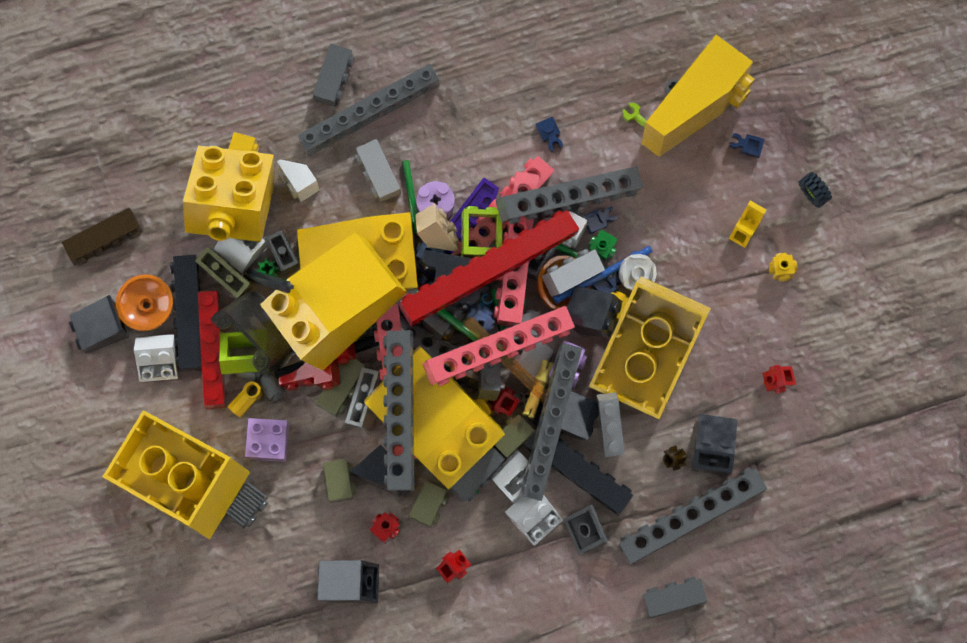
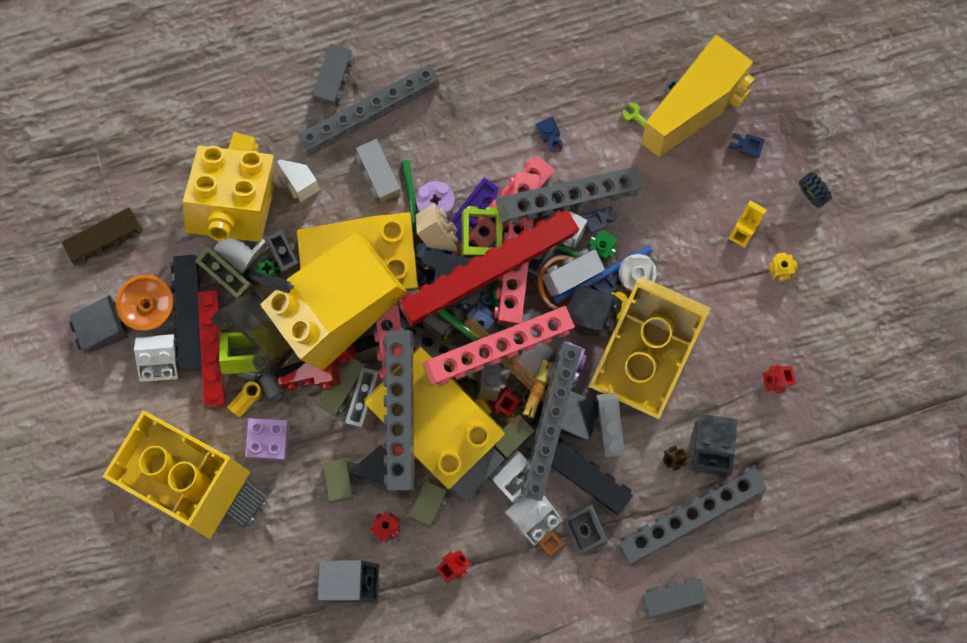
none -> dark orange tile [537,531,565,558]

